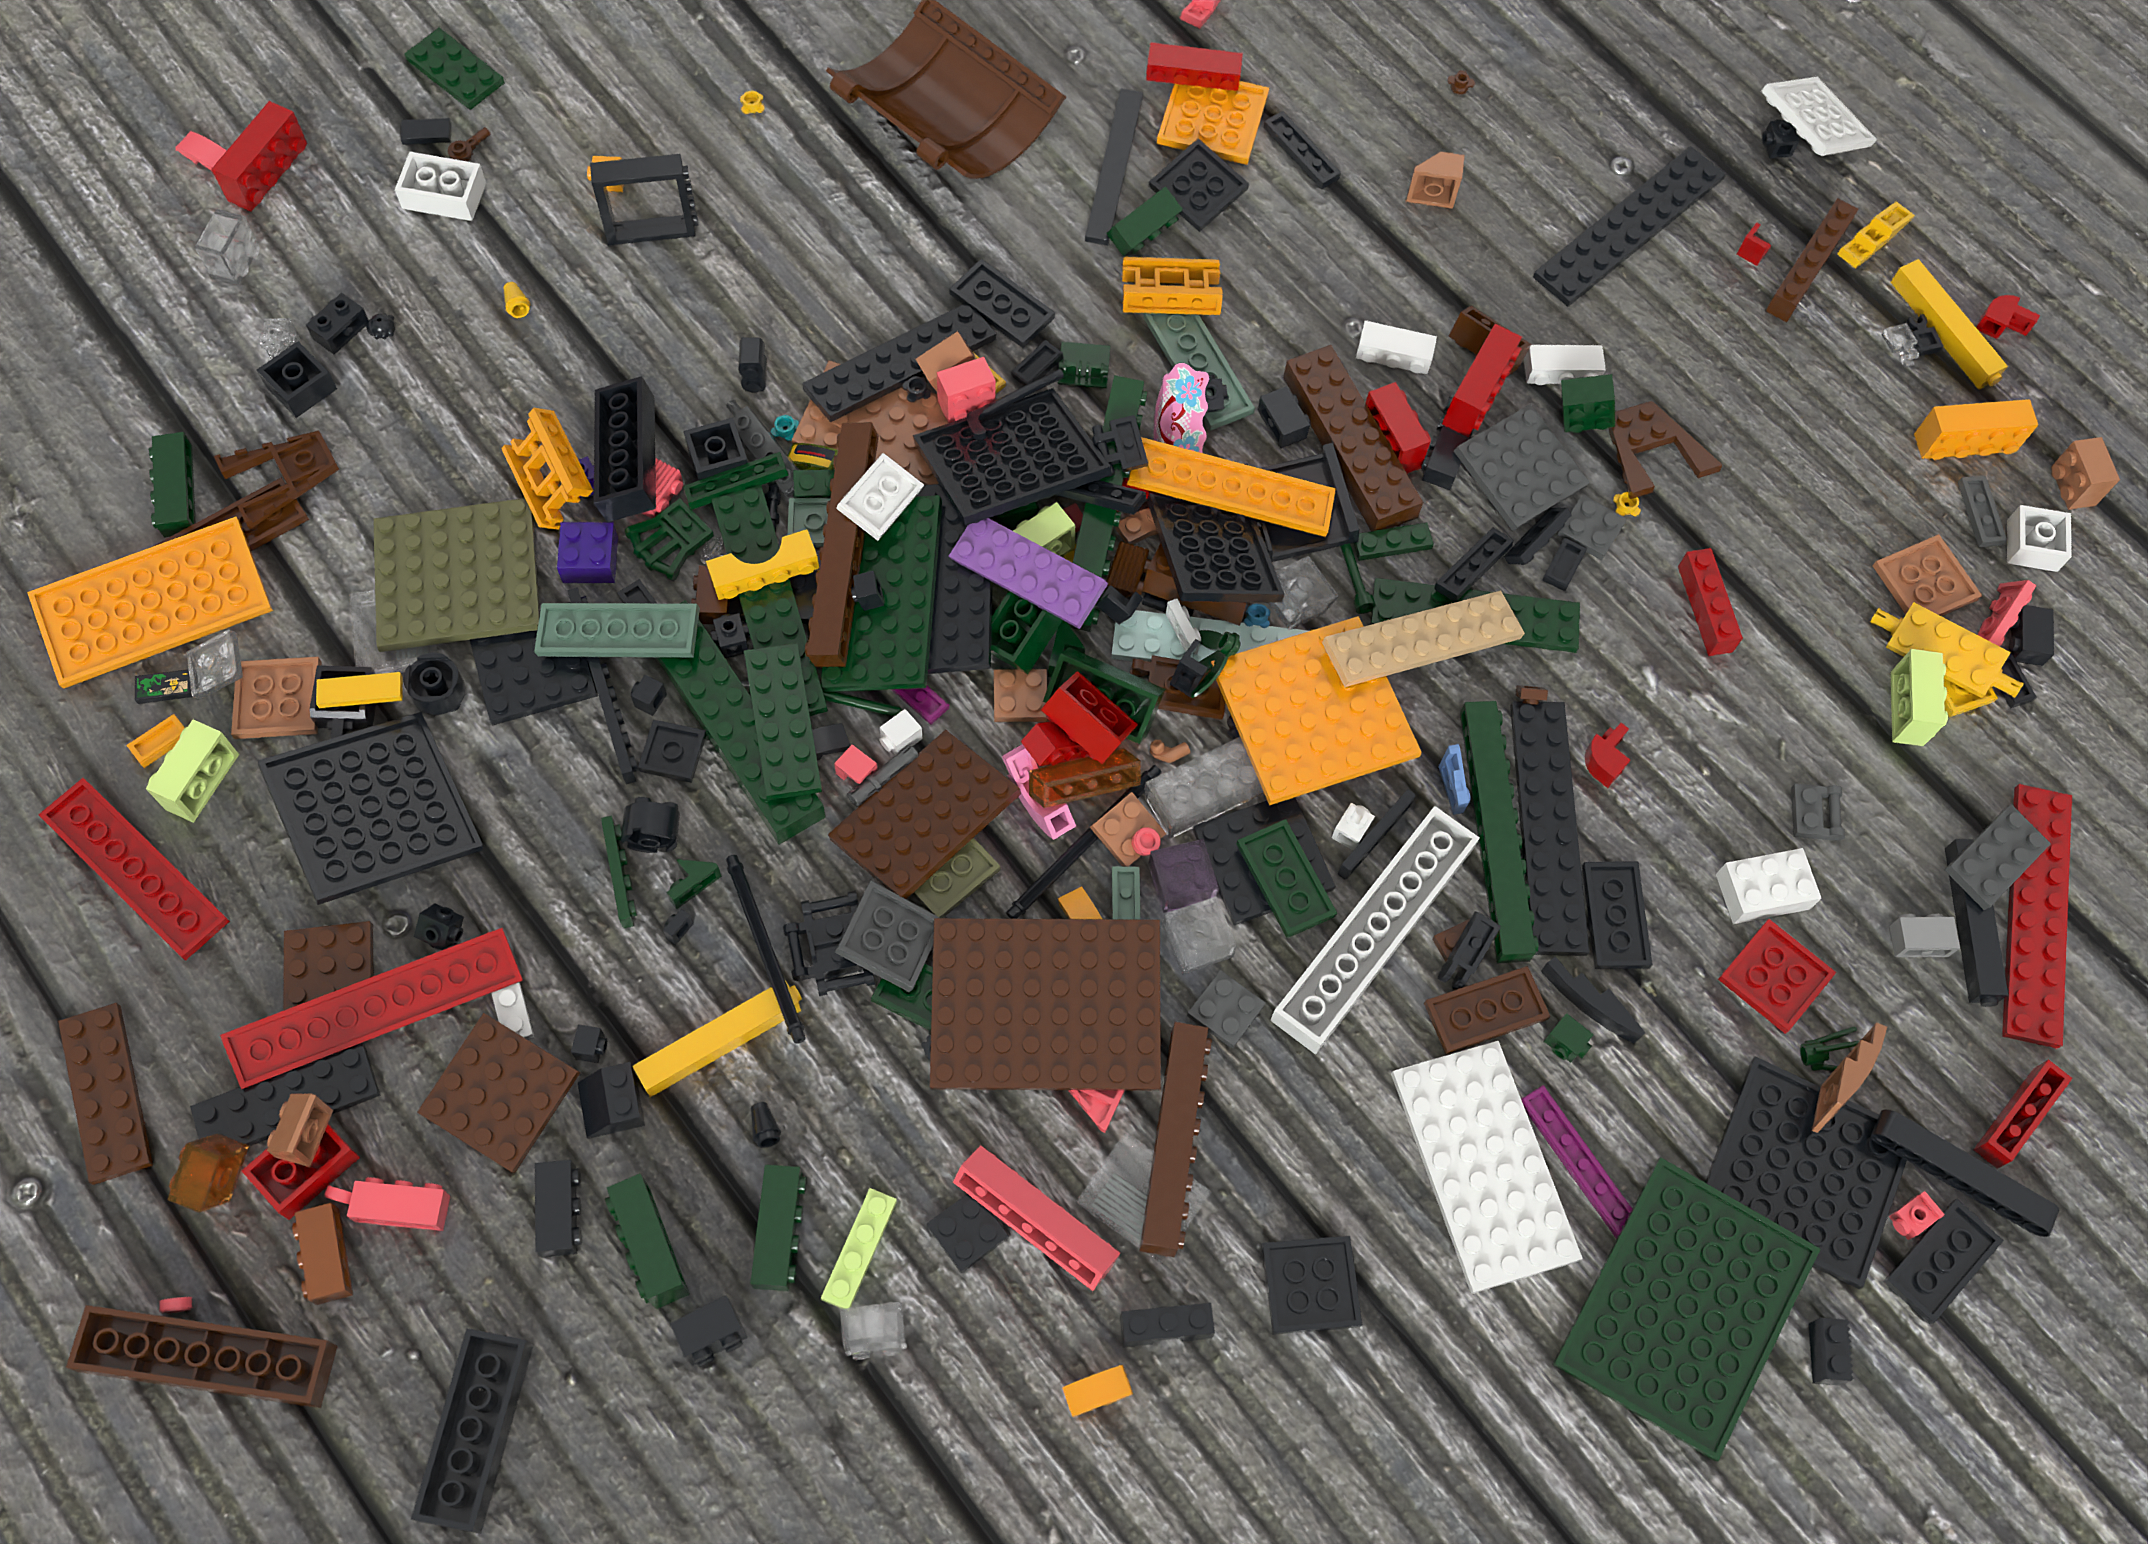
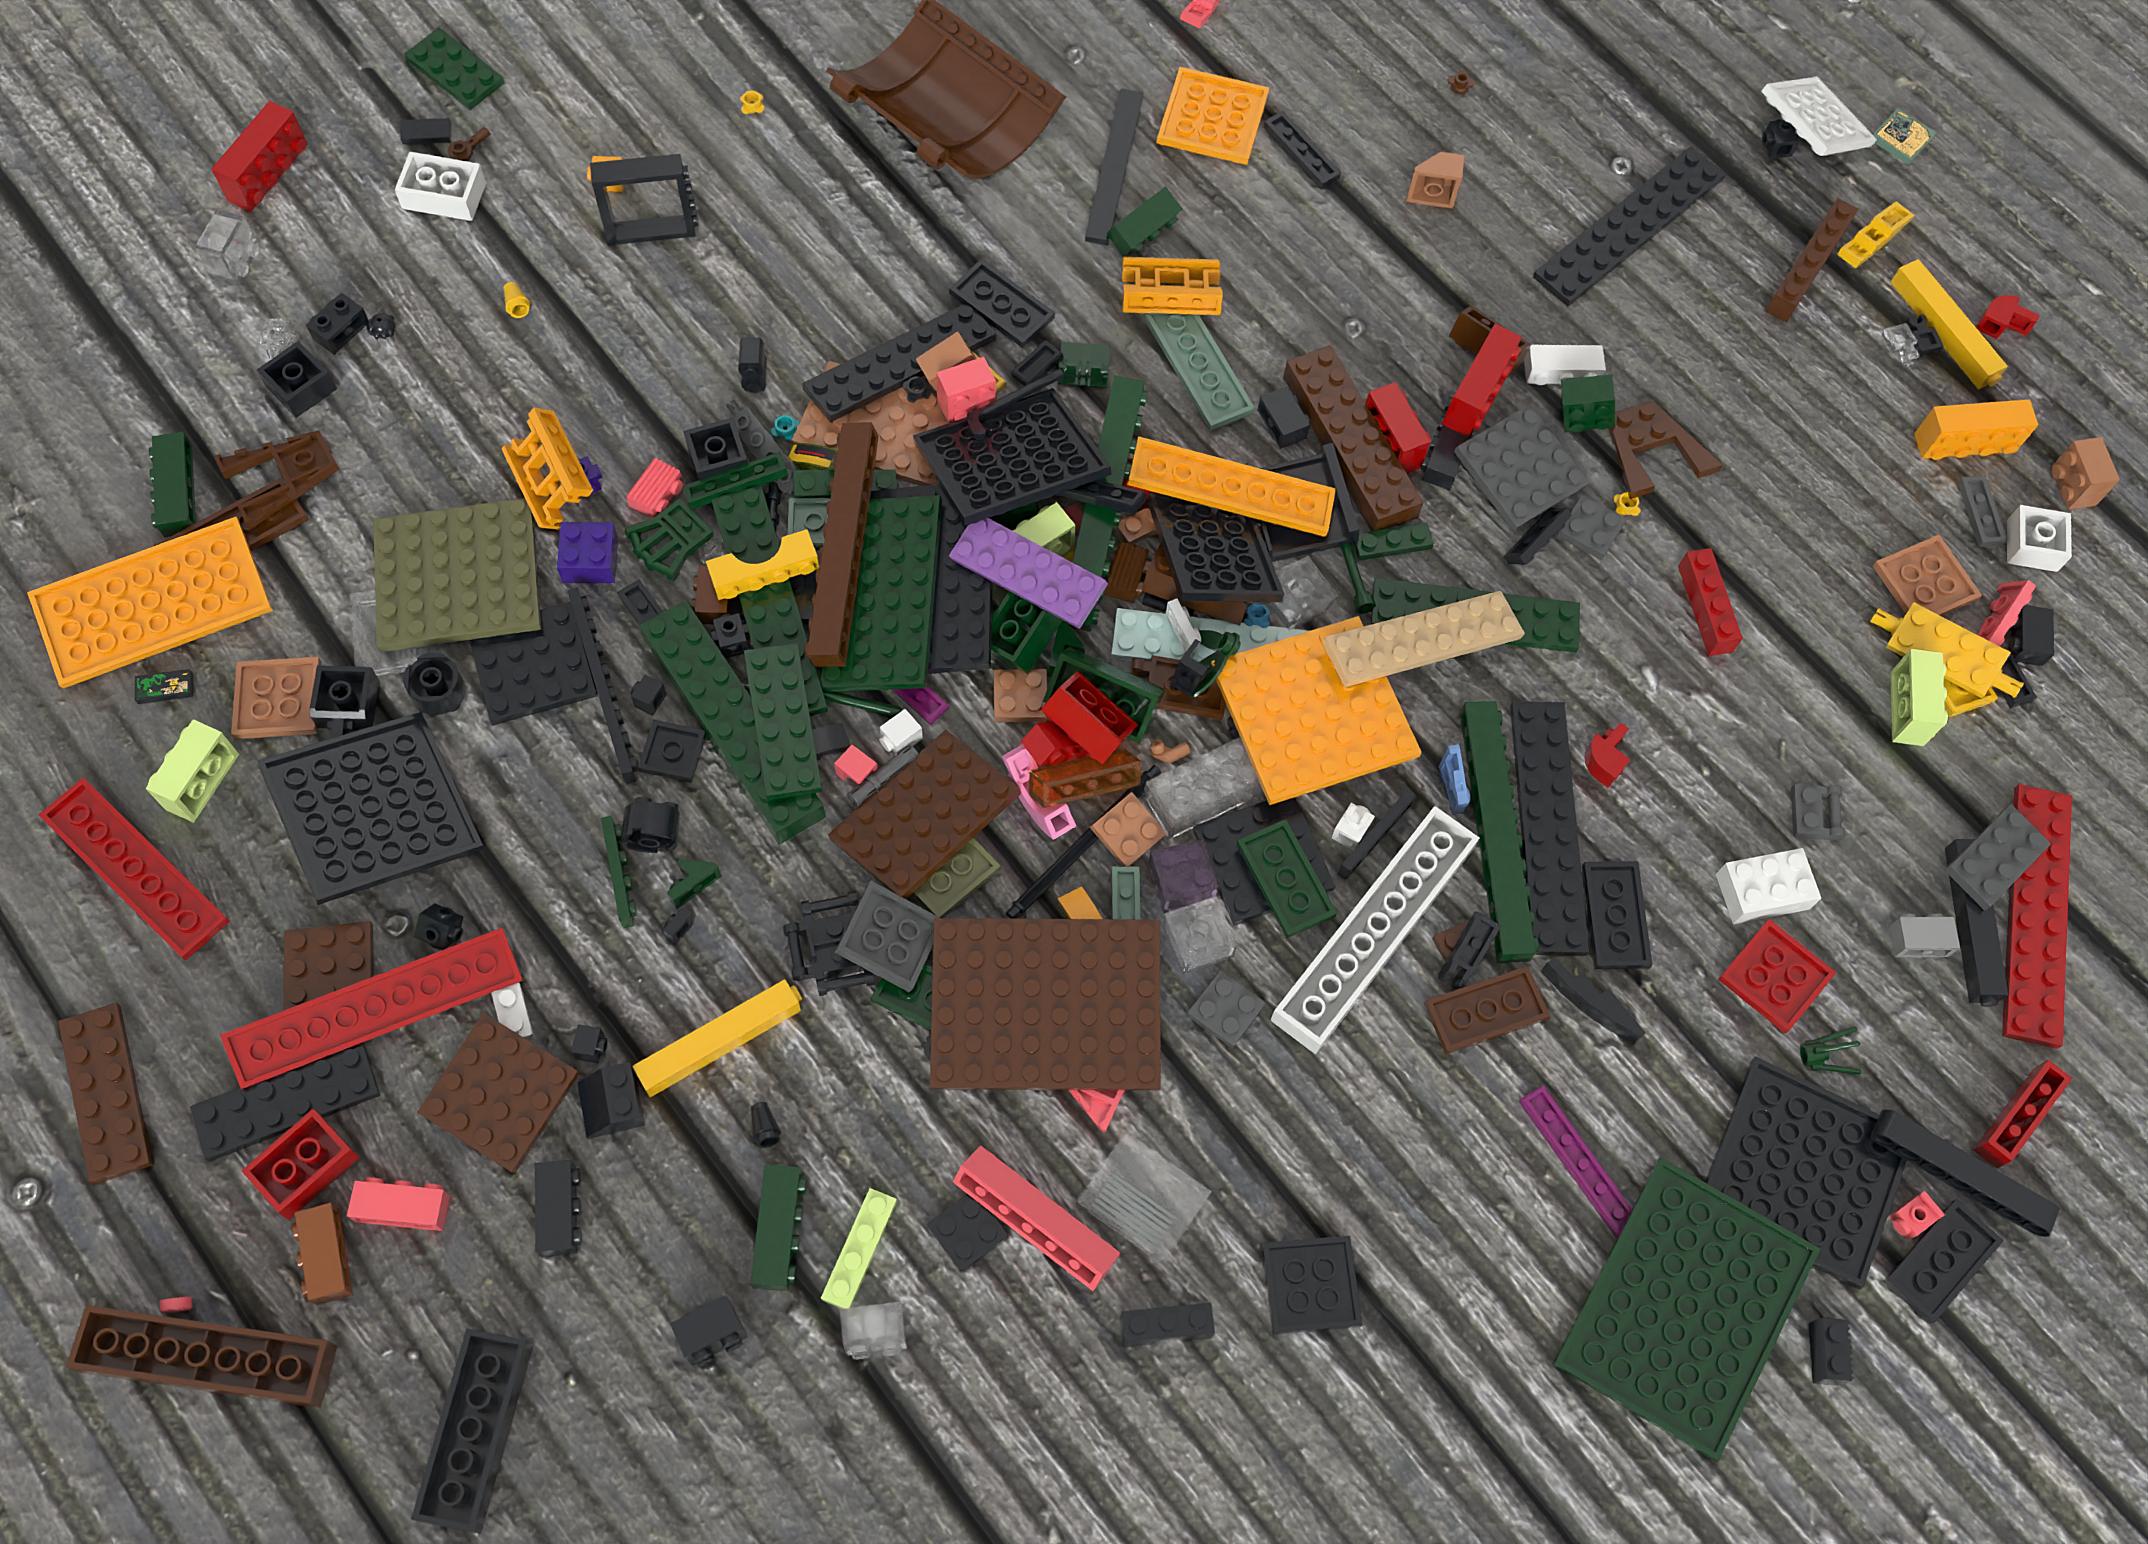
light orange tile [126,714,185,768] -> none
clear orange brick [167,1133,249,1213] -> none
coral slope [175,131,227,171] -> none
clear plate [186,629,243,700] -> none
nougat slope [267,1094,333,1167] -> none
yellow tile [316,672,403,708] -> none
coral tile [324,1185,352,1204] -> none
sand green plate [534,603,700,657] -> none
black brick [594,376,656,523] -> none
dark green brick [605,1173,690,1309] -> none
black piece [726,855,806,1044] -> none
white tile [836,453,924,541] -> none
black plate [851,571,884,611] -> none
light orange slope [1062,1365,1133,1417] -> none
black plate [1092,415,1148,477] -> none
black panel [1096,586,1143,625] -> none
coral tile [1132,827,1161,856] -> none
reddish brown brick [1139,1022,1212,1257] -> none
red brick [1146,42,1243,91] -> none
black plate [1148,138,1249,232] -> none
sticker [1154,363,1209,453] -> none
black brick [1205,375,1227,413] -> none
white brick [1356,321,1437,374] -> none
white plate [1391,1041,1583,1294] -> none
black plate [1434,527,1514,602] -> none
reddish brown plate [1515,685,1548,704] -> none
black tile [1542,537,1588,591] -> none
dark green brick [1543,1013,1594,1063] -> none
red panel [1737,223,1772,266] -> none
nougat slope [1812,1022,1887,1133] -> none
none -> tile [1873,108,1936,165]

